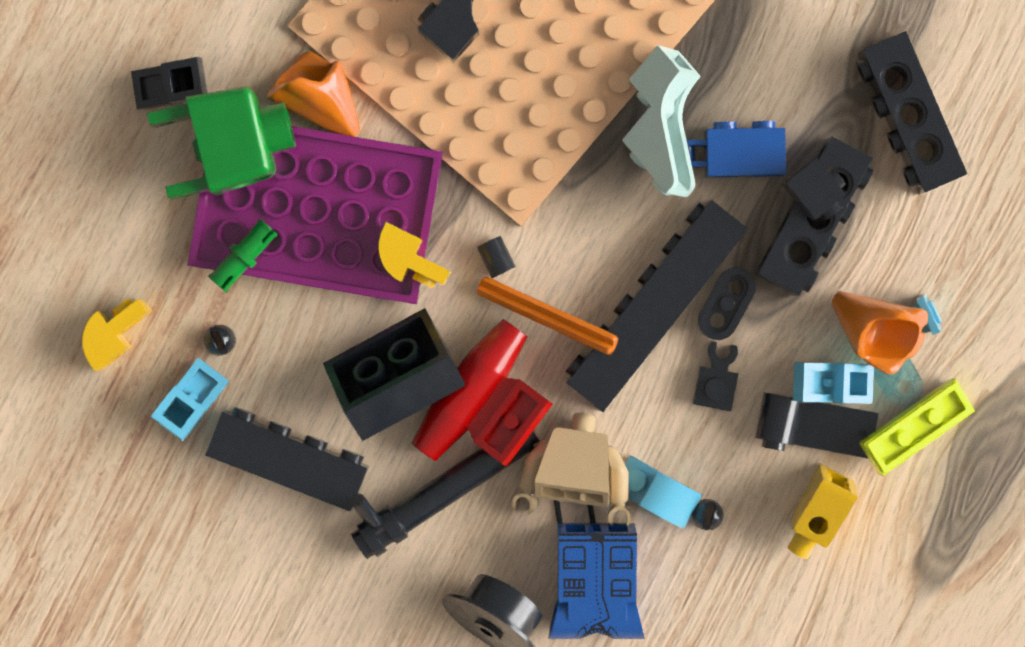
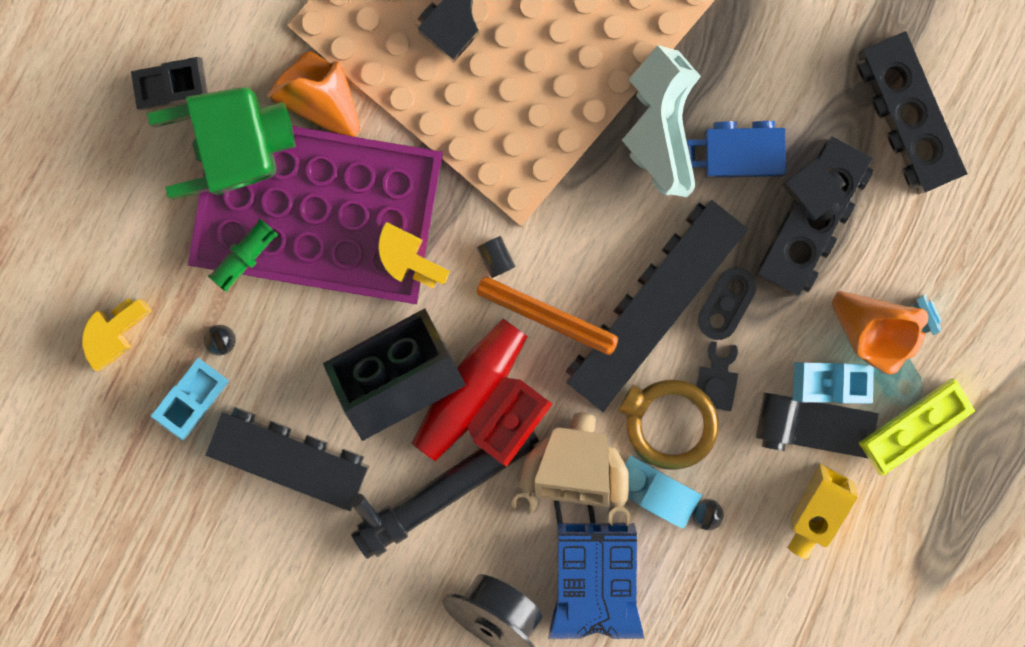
none -> pearl gold piece [618,379,719,470]

